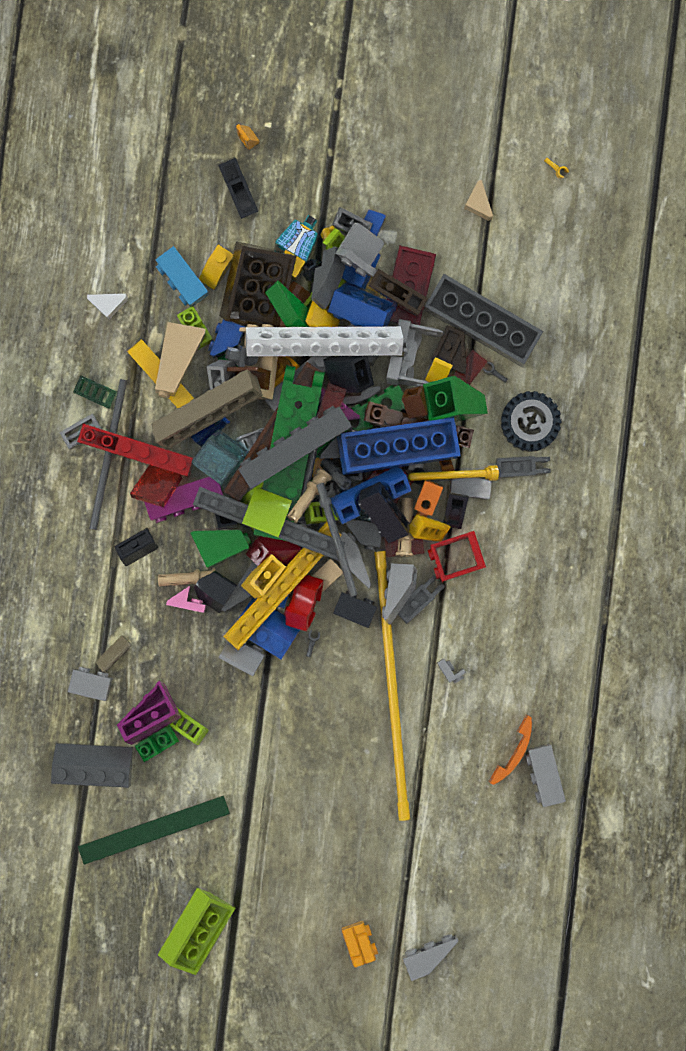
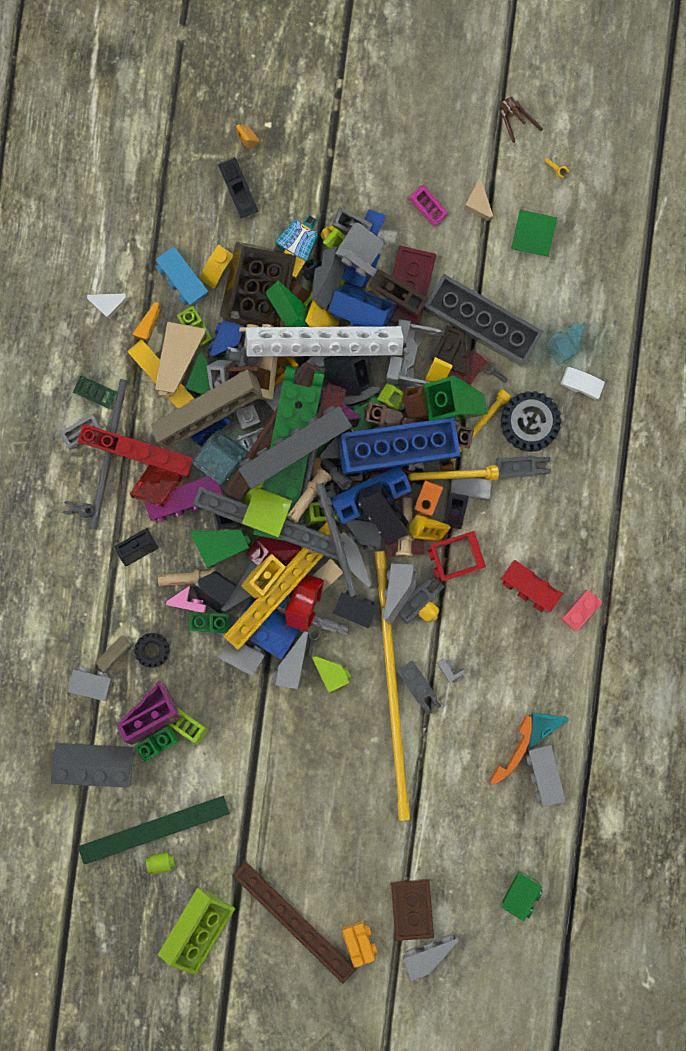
none -> dark grey arm [63,501,94,518]
none -> light orange slope [132,302,161,342]
none -> black tyre [134,633,170,668]
none -> lime brick [146,852,175,875]
none -> green slope [185,352,210,395]
none -> green slope [188,612,229,633]
none -> reddish brown tile [232,861,356,984]
none -> light grey brick [236,404,261,431]
none -> light grey slope [272,631,308,689]
none -> light grey axle [311,616,349,635]
none -> lime slope [312,656,351,693]
none -> lime slope [378,383,404,411]
none -> reddish brown tile [391,879,434,941]
none -> dark grey hinge [397,660,441,715]
none -> dark pink slope [407,185,448,226]
none -> yellow piece [418,601,439,622]
none -> yellow piece [451,388,512,462]
none -> reddish brown plant [500,96,543,143]
none -> red wedge [500,560,564,613]
none -> green slope [500,871,543,921]
none -> green slope [511,209,557,257]
none -> teal tile [527,712,568,748]
none -> clear light blue slope [547,322,587,365]
none -> coral brick [560,590,602,632]
none -> white slope [561,367,605,400]

